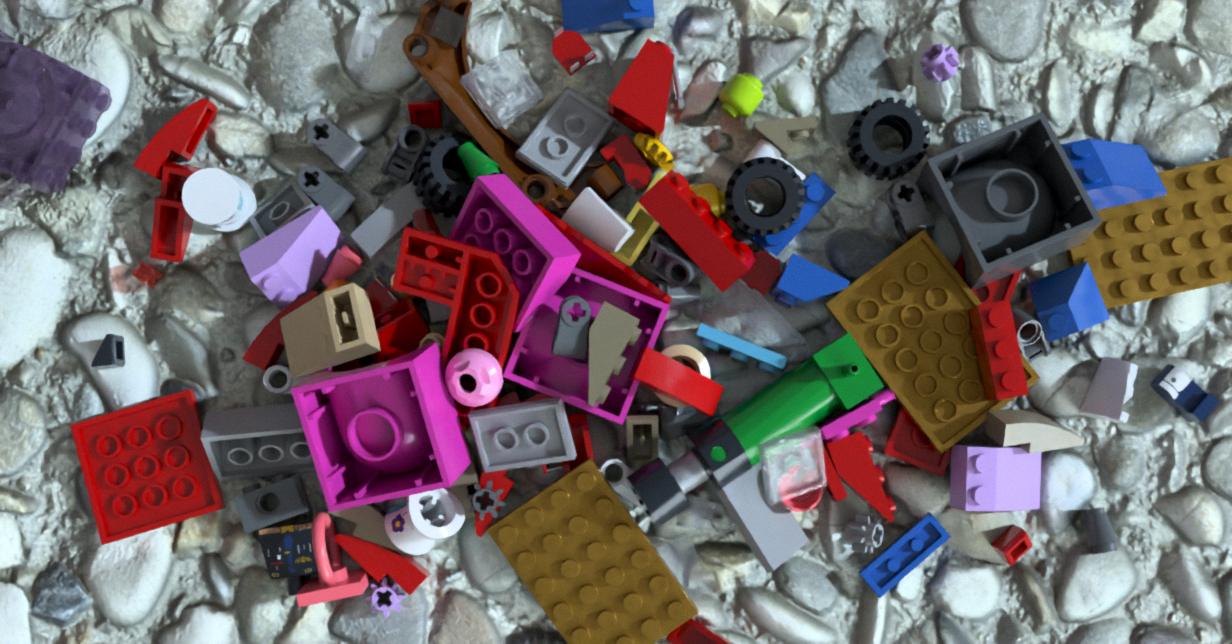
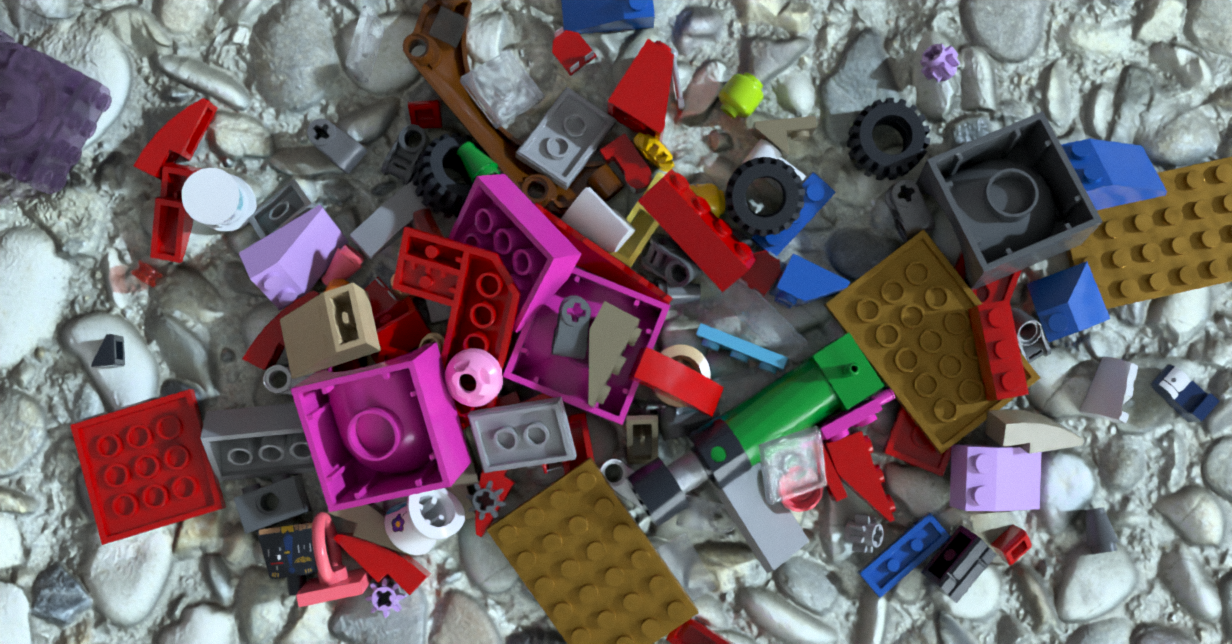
dark grey piece [297,165,357,222] -> none
none -> black brick [921,525,996,603]

